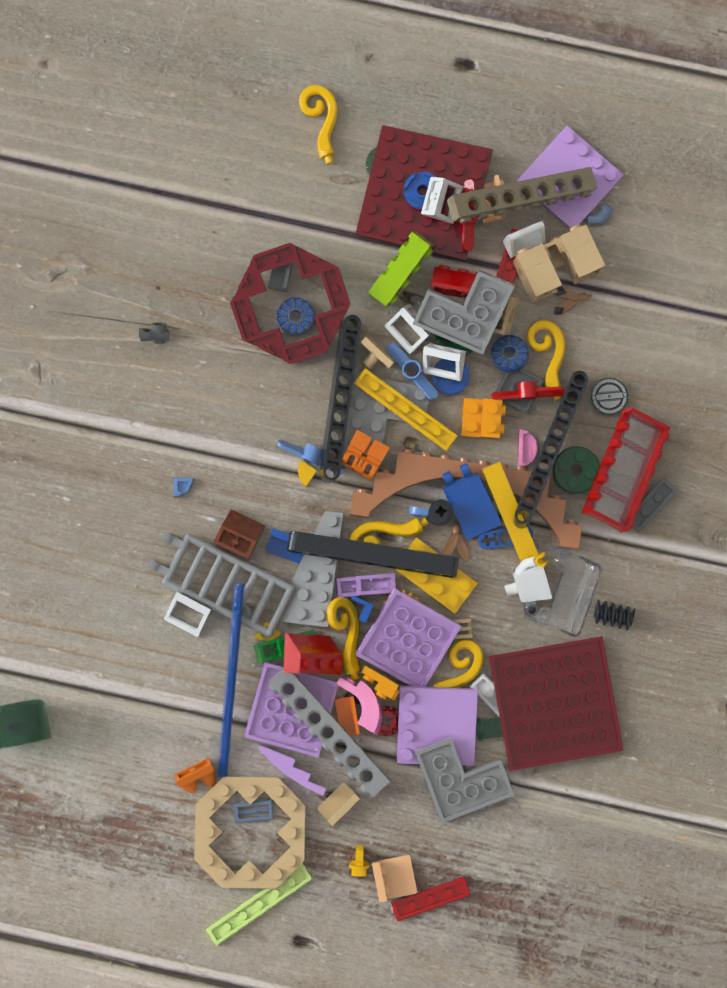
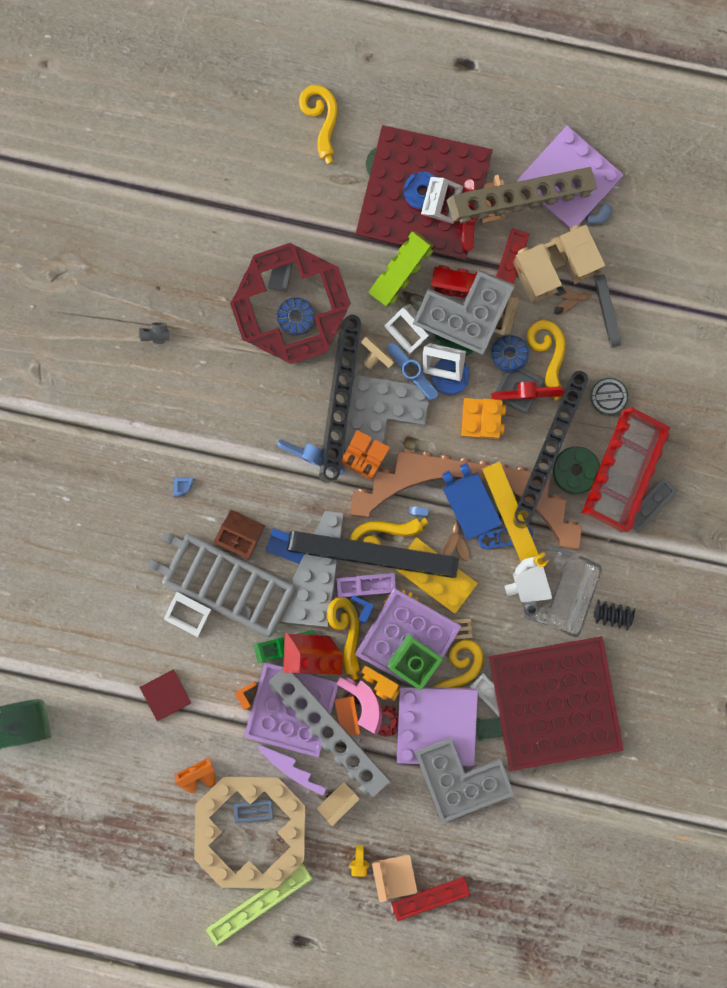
blue axle [217,583,245,777] -> none
yellow tile [255,622,282,641] -> none
yellow tile [298,460,317,487] -> none
yellow tile [354,368,458,452] -> none
black piece [428,499,453,526] -> none
white tile [503,221,546,259] -> none
bright pink tile [518,429,538,467] -> none
none -> dark red tile [139,669,191,721]
none -> orange panel [234,682,258,710]
none -> bright green brick [387,633,443,691]
none -> dark grey beam [594,274,621,348]

